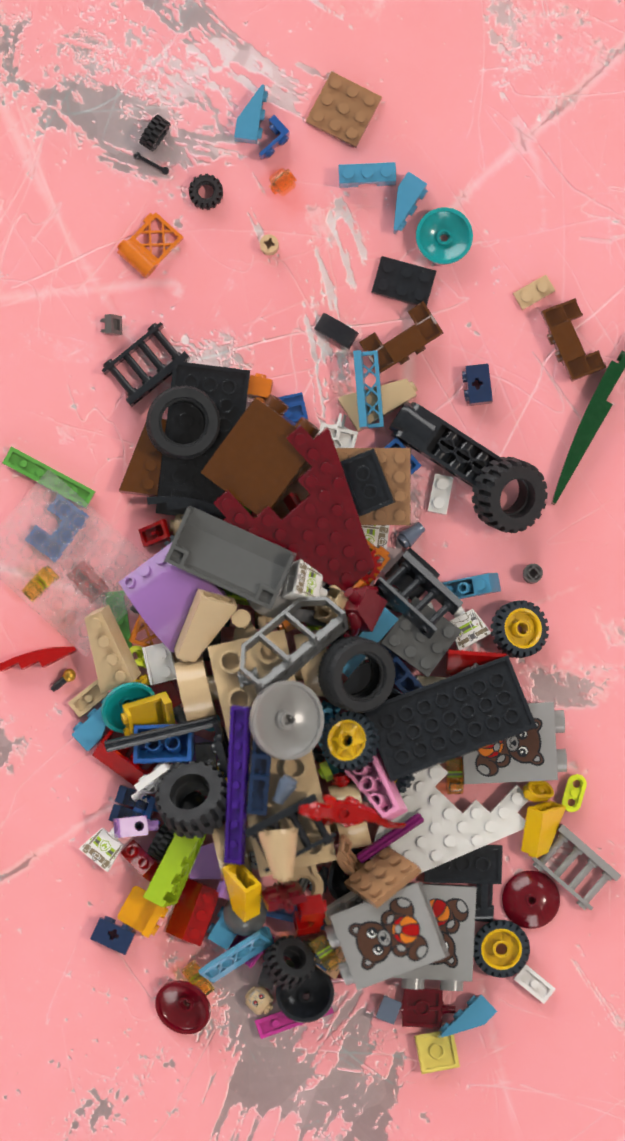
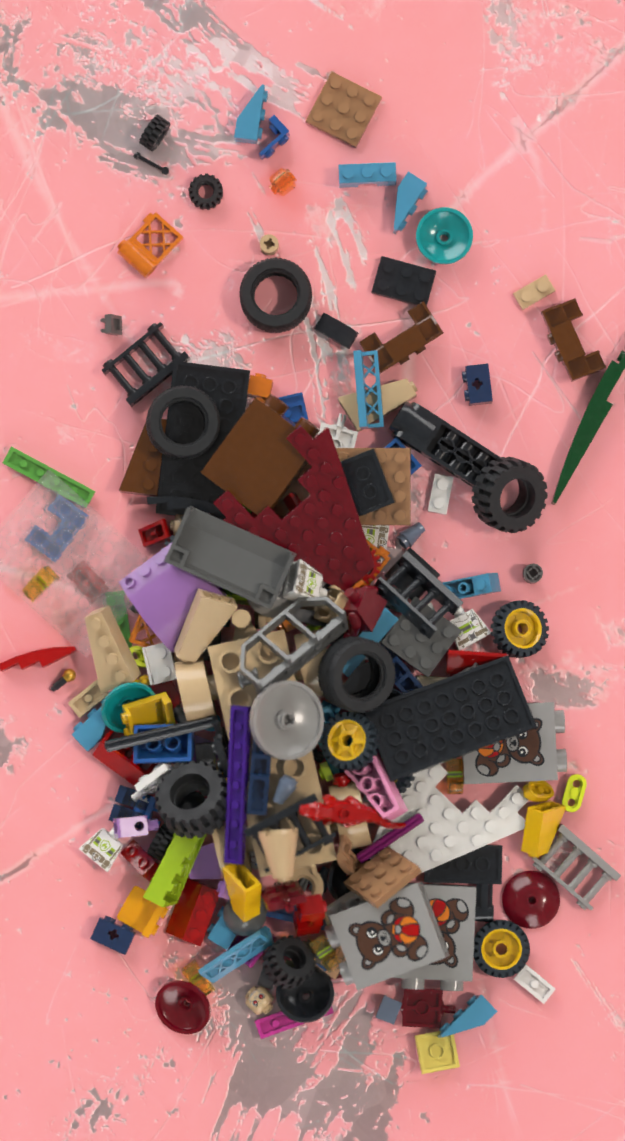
none -> black tyre [239,257,312,333]

